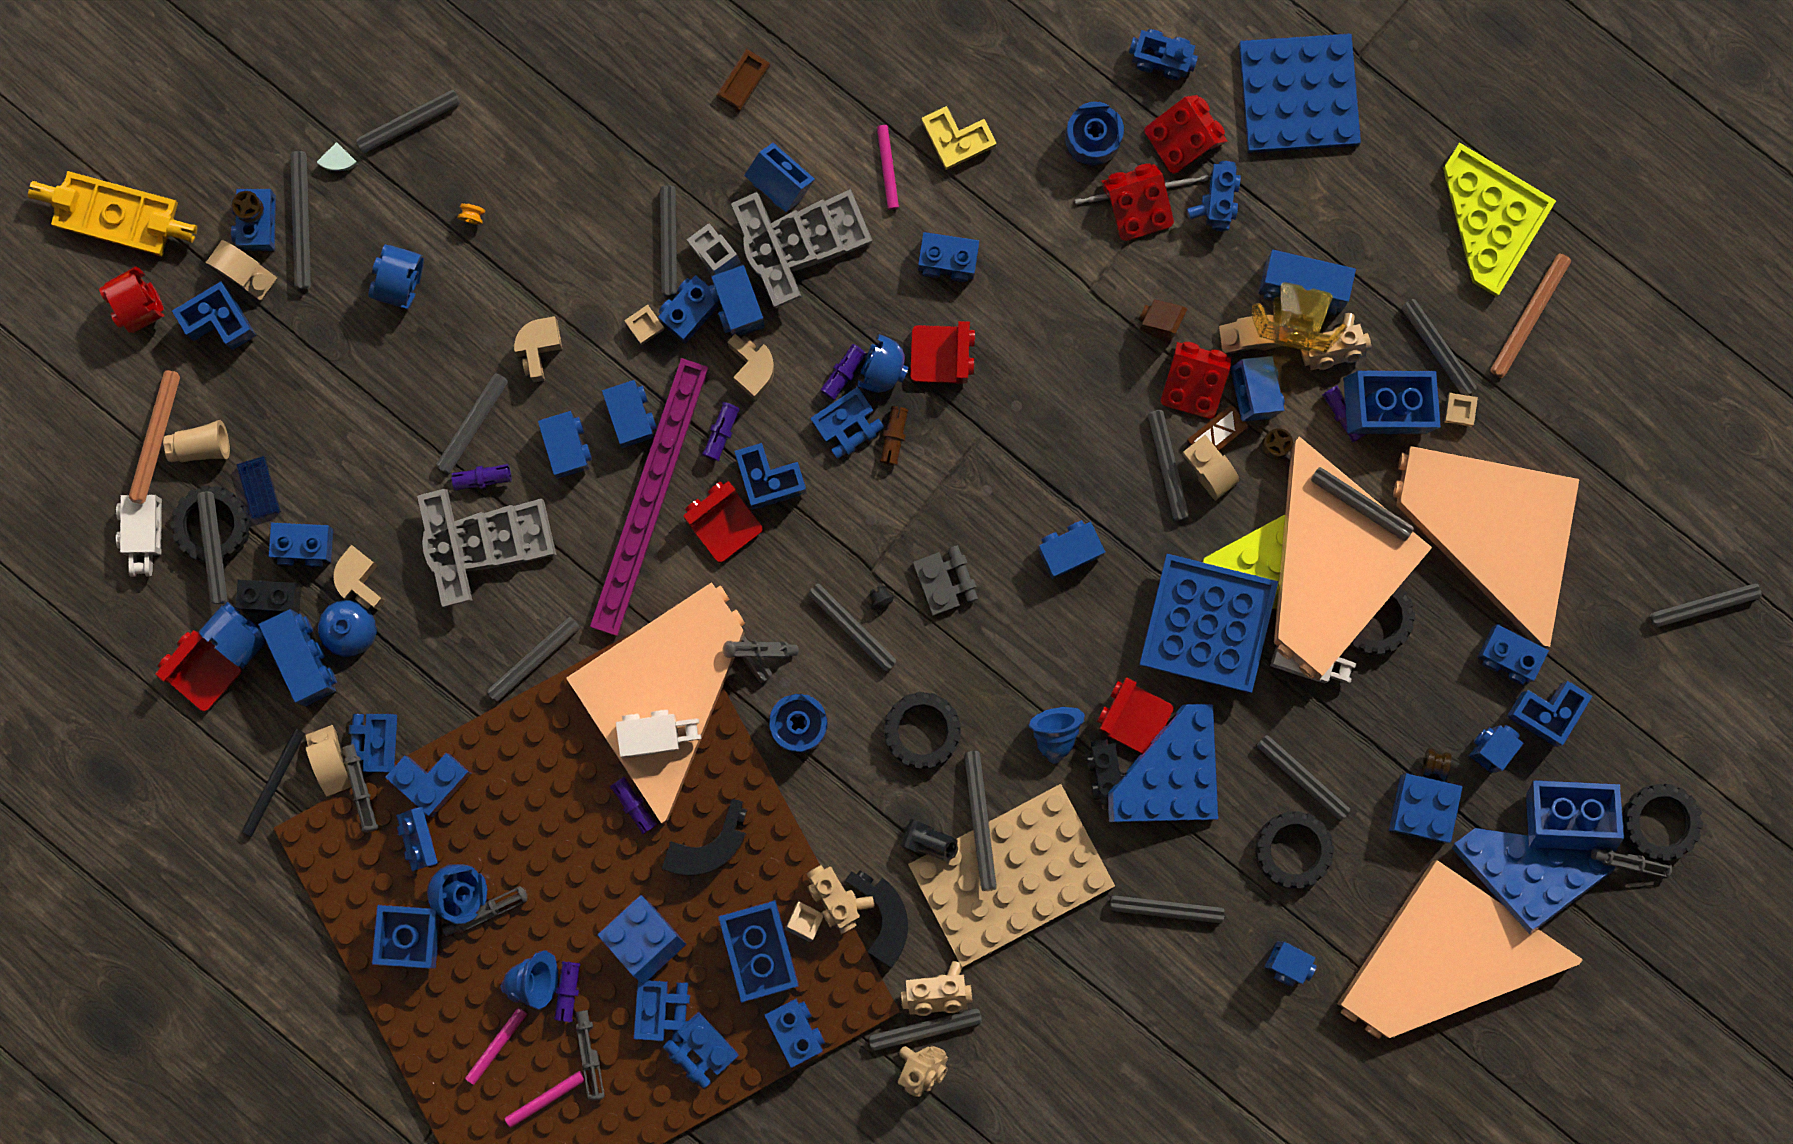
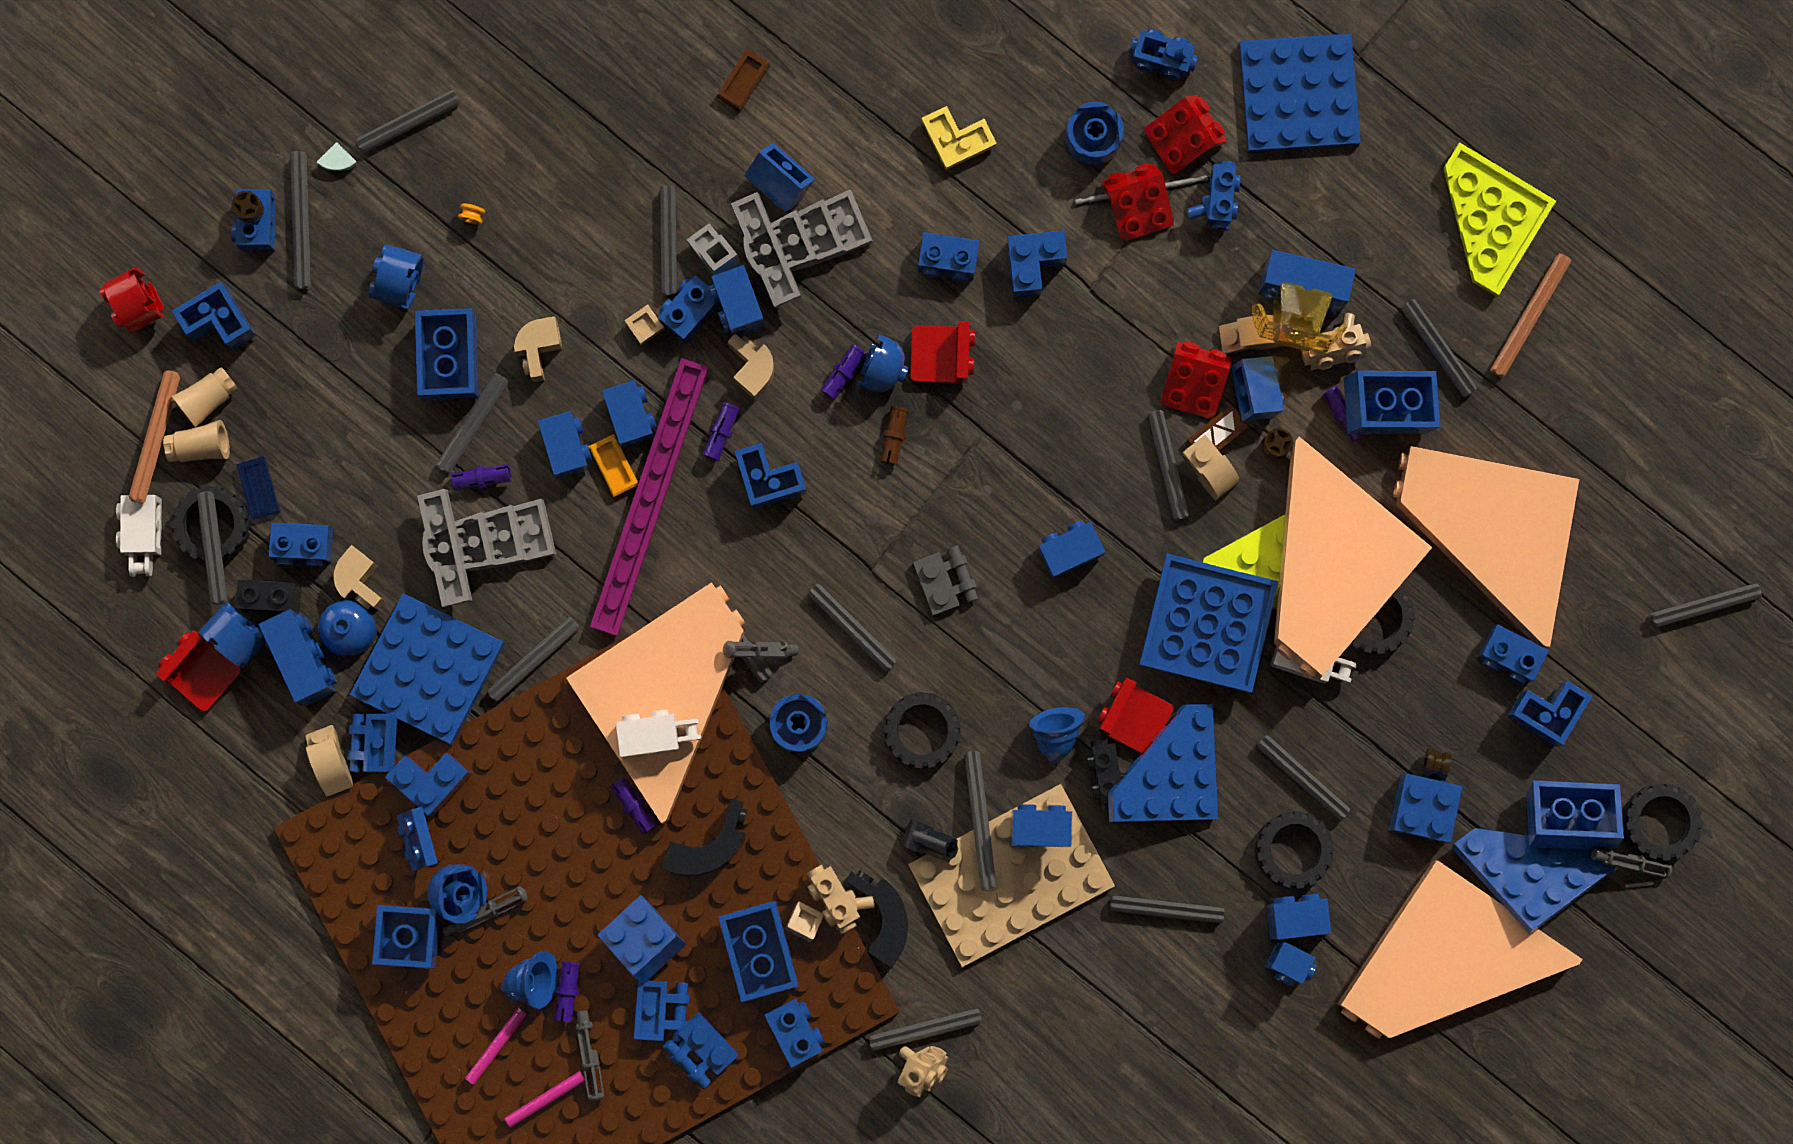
yellow plate [28,171,197,256] -> none
tan brick [206,240,277,300] -> none
black bar [242,728,305,836] -> none
dark grey piece [343,744,378,833] -> none
red bracket [683,481,763,562] -> none
blue plate [810,387,884,459] -> none
black piece [869,585,894,610] -> none
dark pink bar [877,125,899,210] -> none
tan brick [901,961,972,1016] -> none
reddish brown slope [1138,299,1188,344] -> none
dark grey axle [1311,467,1414,541] -> none
tan plate [1444,393,1478,427] -> none
blue brick [1469,725,1523,774] -> none
none -> tan plant [171,367,238,428]
none -> blue plate [349,593,505,746]
none -> blue brick [415,308,479,401]
none -> light orange tile [588,434,639,498]
none -> blue brick [1006,230,1067,298]
none -> blue brick [1010,804,1072,847]
none -> blue brick [1266,894,1331,939]

